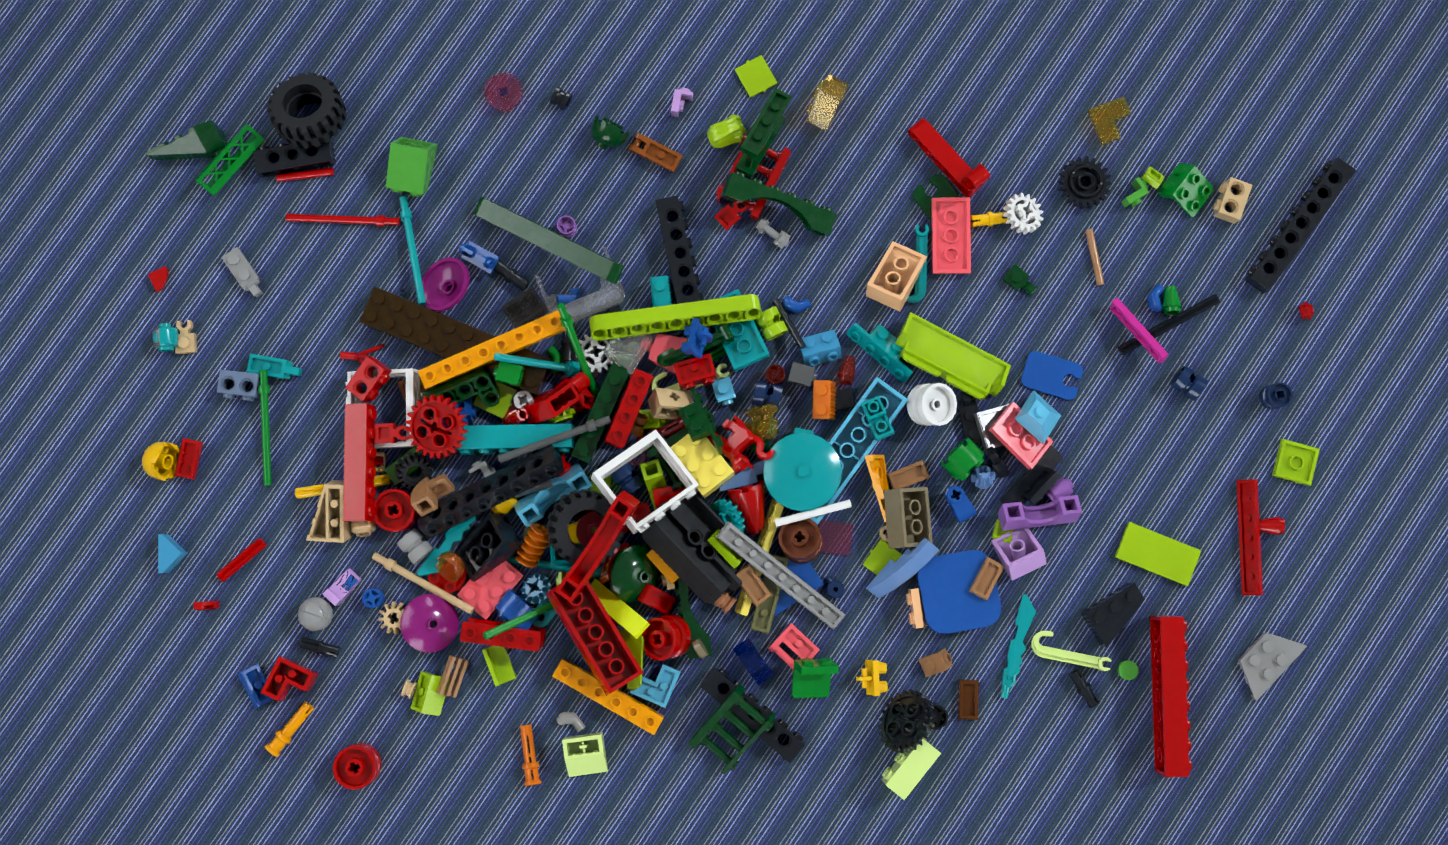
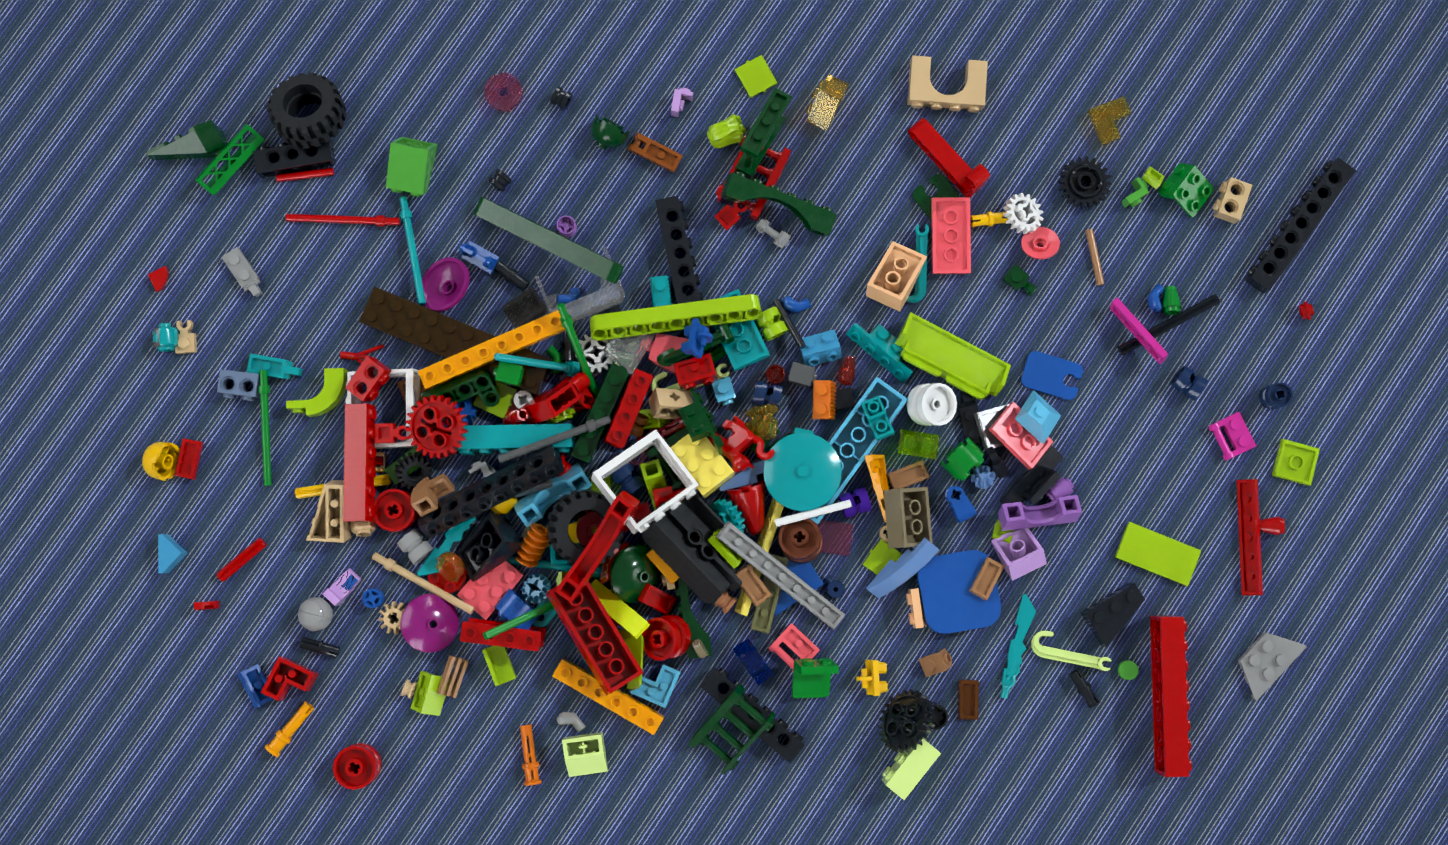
none -> lime arch [286,368,348,417]
none -> black wheel [488,169,512,192]
none -> dark purple wheel [838,487,872,518]
none -> clear neon green brick [898,429,939,459]
none -> tan arch [907,55,988,113]
none -> coral dish [1021,227,1060,259]
none -> dark pink plate [1208,412,1256,461]

